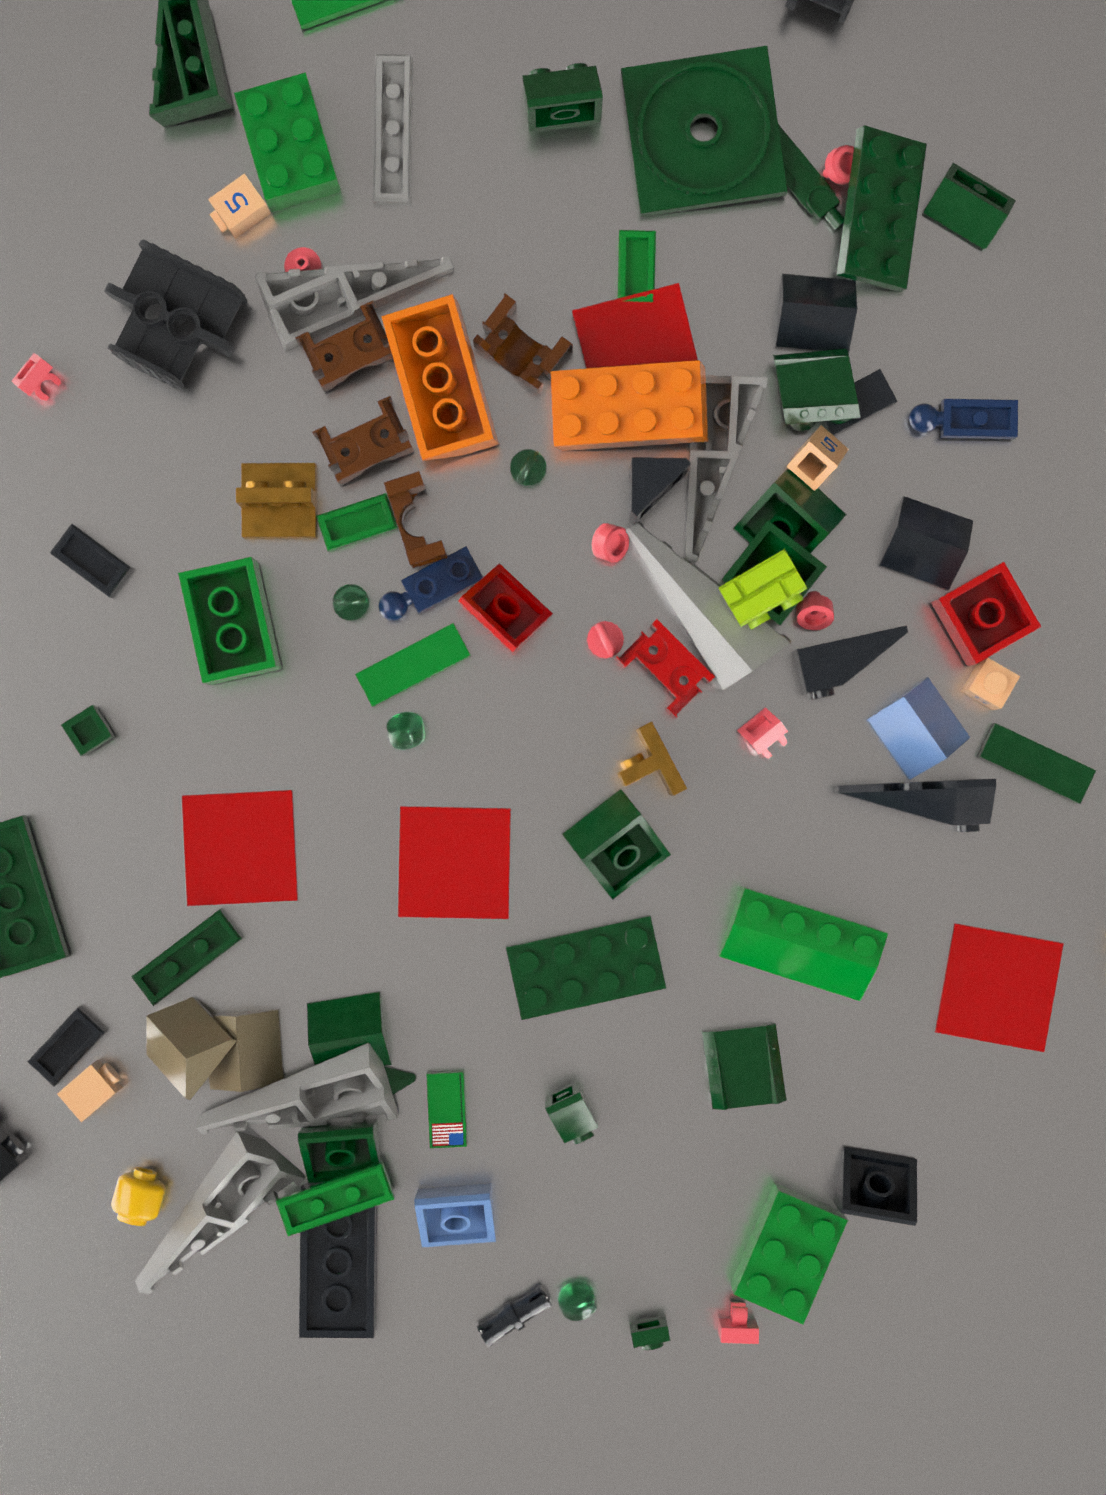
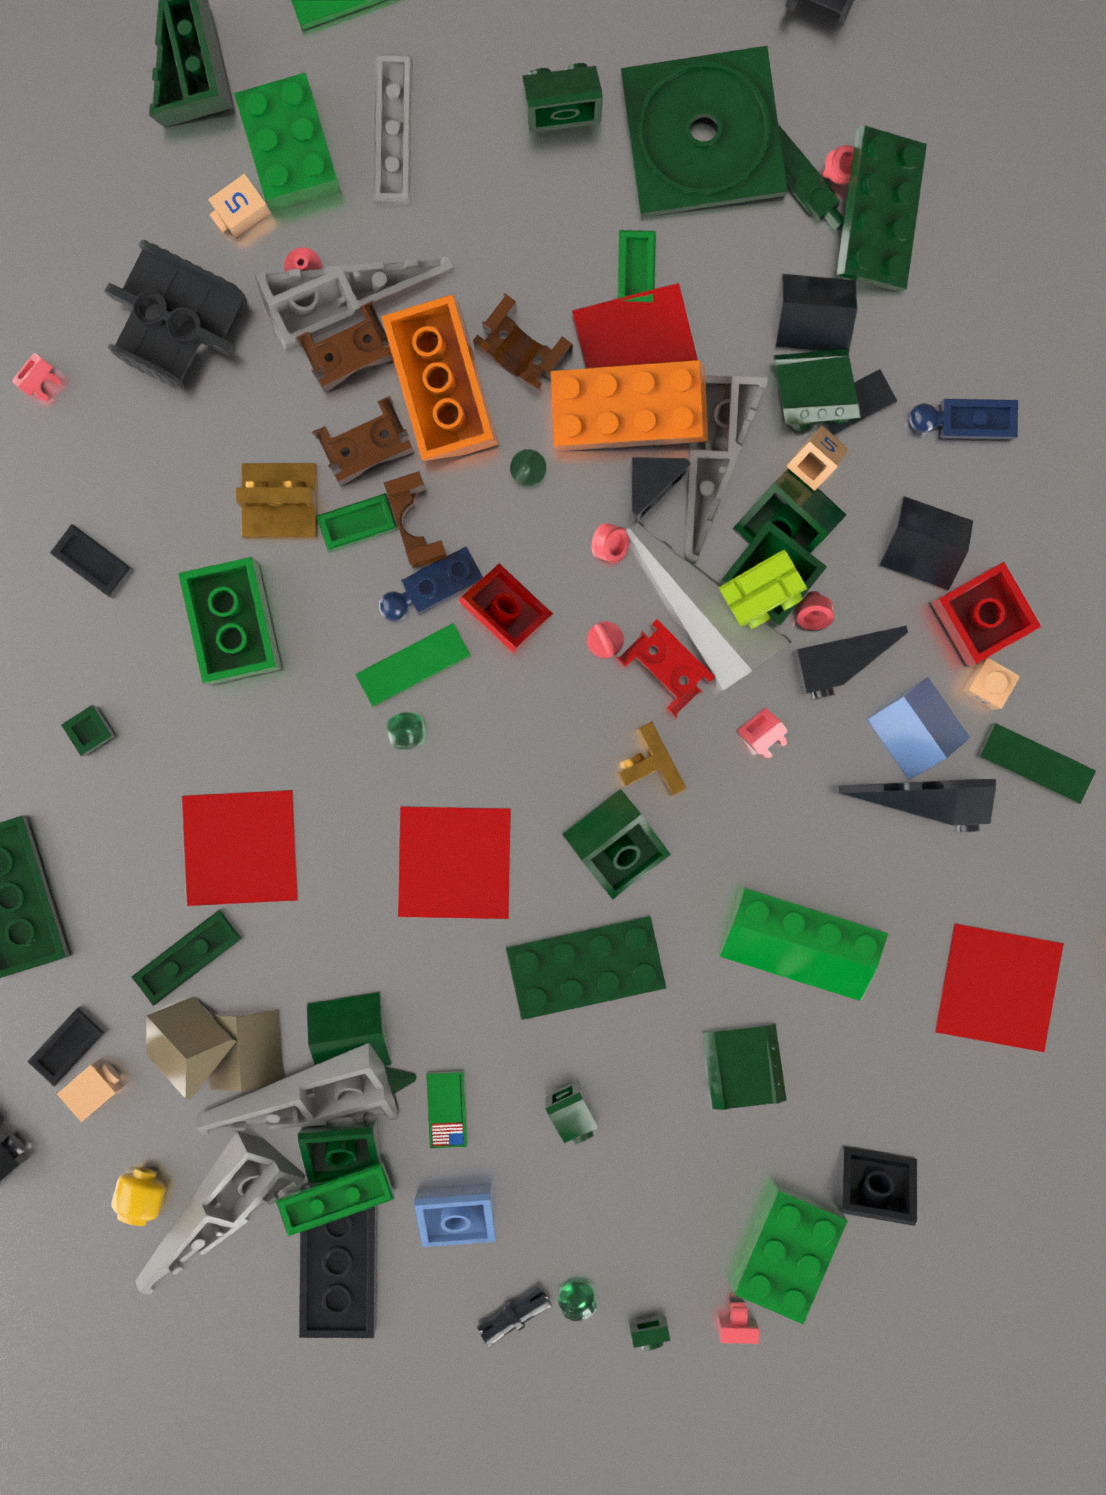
clear green tile [332,584,370,622] -> none
dark green panel [924,163,1016,249] -> none

